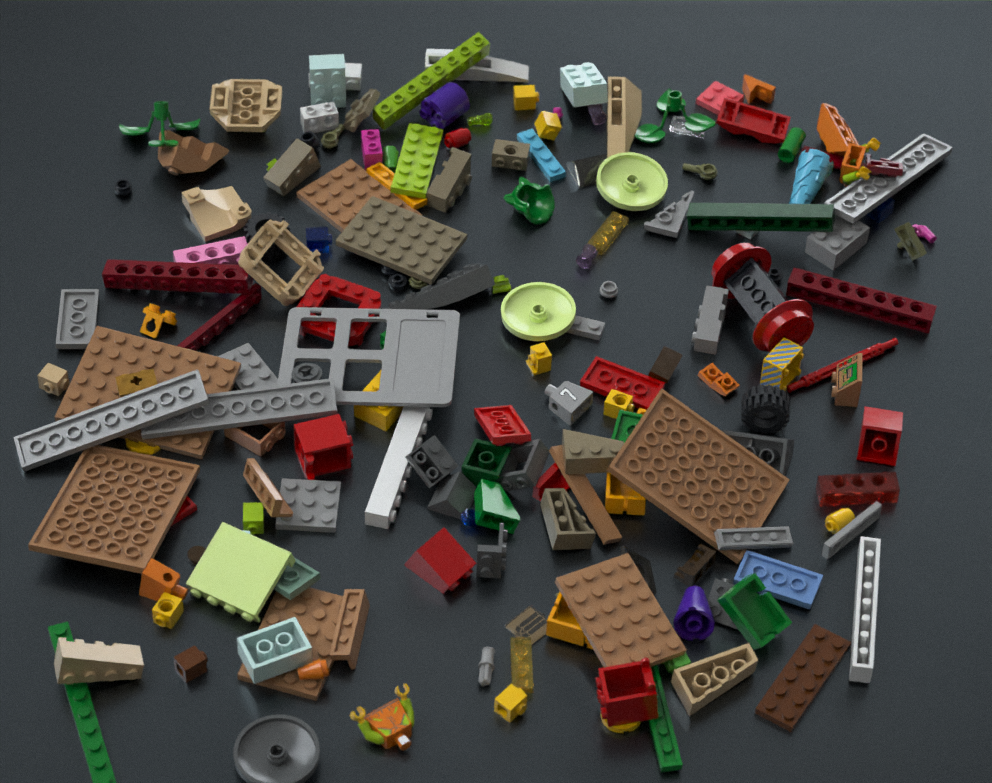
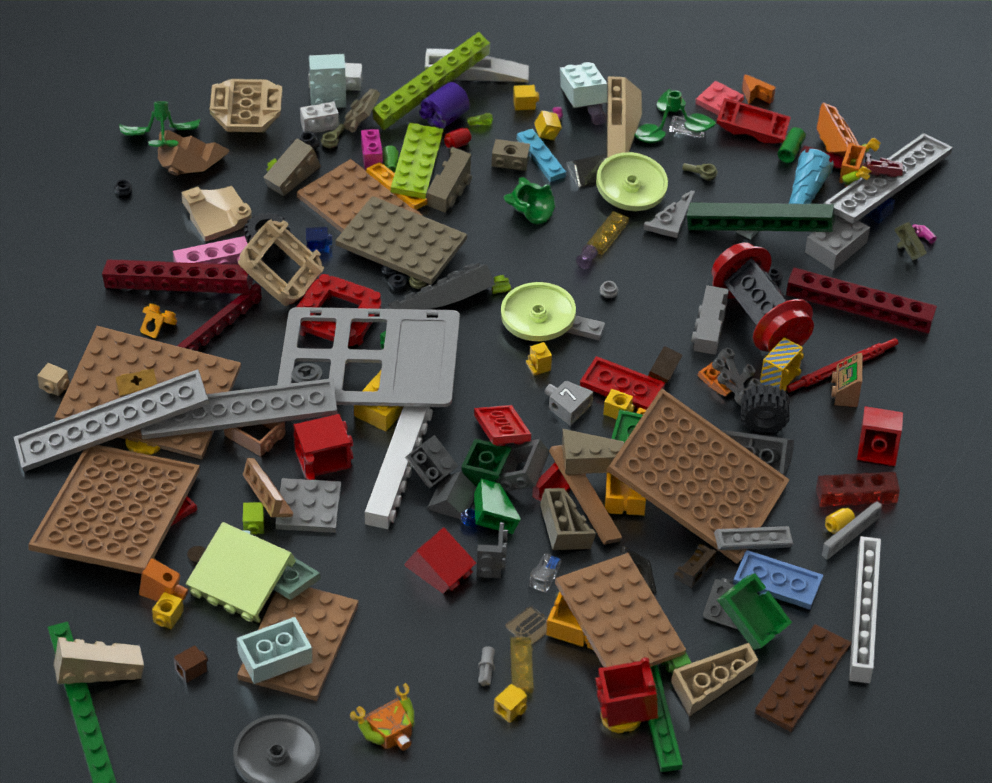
light grey plate [56,289,99,349] -> none
light grey plate [217,343,278,390] -> none
orange cone [297,659,329,680] -> none
medium nougat panel [329,589,370,669] -> none
dark purple cone [673,586,715,641] -> none
none -> clear leg [529,553,561,593]
none -> dark grey plant [712,348,761,405]

